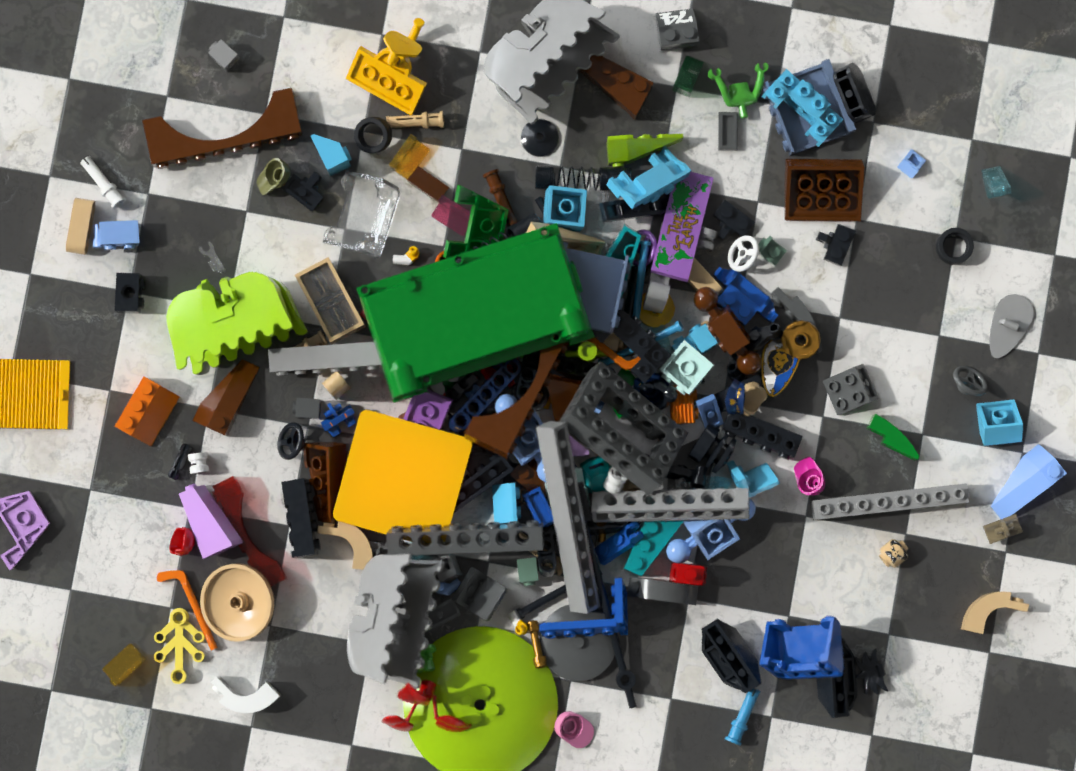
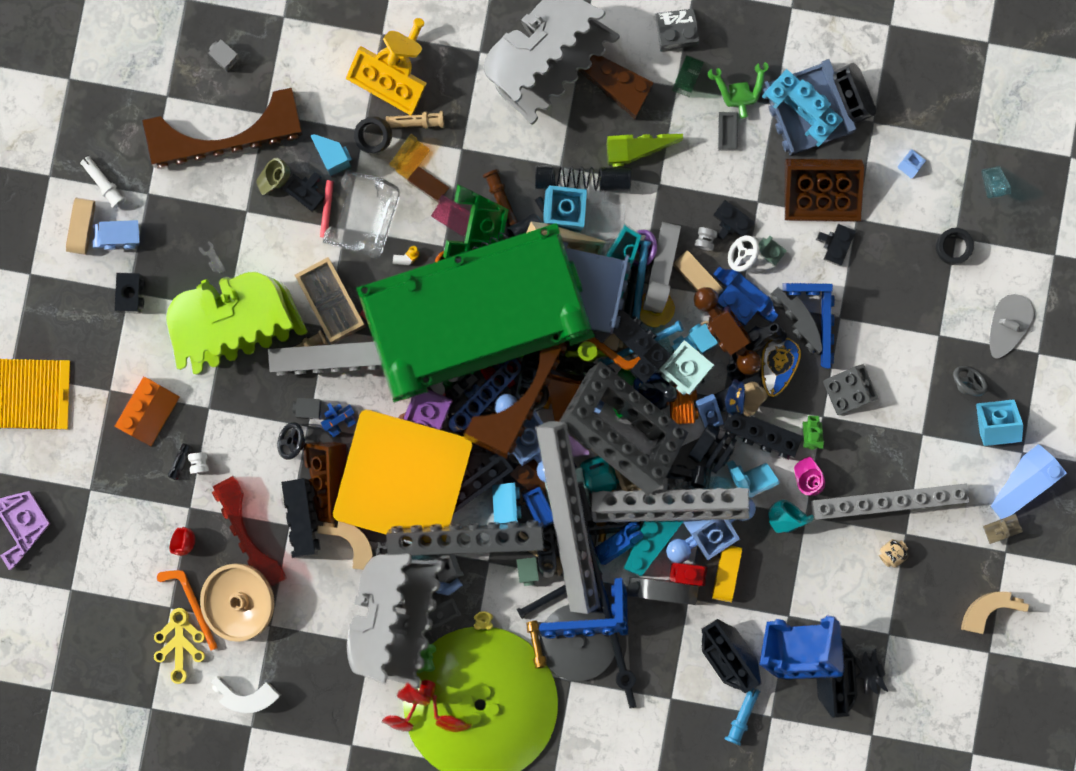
clear yellow panel [102,643,146,687] -> none
lavender slope [179,484,243,559] -> none
reddish brown wedge [192,359,260,437] -> none
tan beam [322,371,351,400] -> none
dark grey bracket [451,566,507,621] -> none
arm [508,610,528,635] -> none
black dish [521,119,559,157] -> none
bright pink cap [554,711,594,748] -> none
black hinge [599,194,669,223] -> none
white wheel [604,467,627,494] -> none
medium azure bracket [606,146,692,209] -> none
medium lavender tile [650,172,713,282] -> none
pearl gold tile [782,320,821,359] -> none
green slope [866,414,919,461] -> none
none -> coral bar [320,180,334,238]
none -> light yellow plate [474,611,493,630]
none -> yellow beam [712,545,742,603]
none -> teal helmet [769,500,814,533]
none -> blue bracket [782,283,835,368]
none -> bright green hips [802,416,824,450]

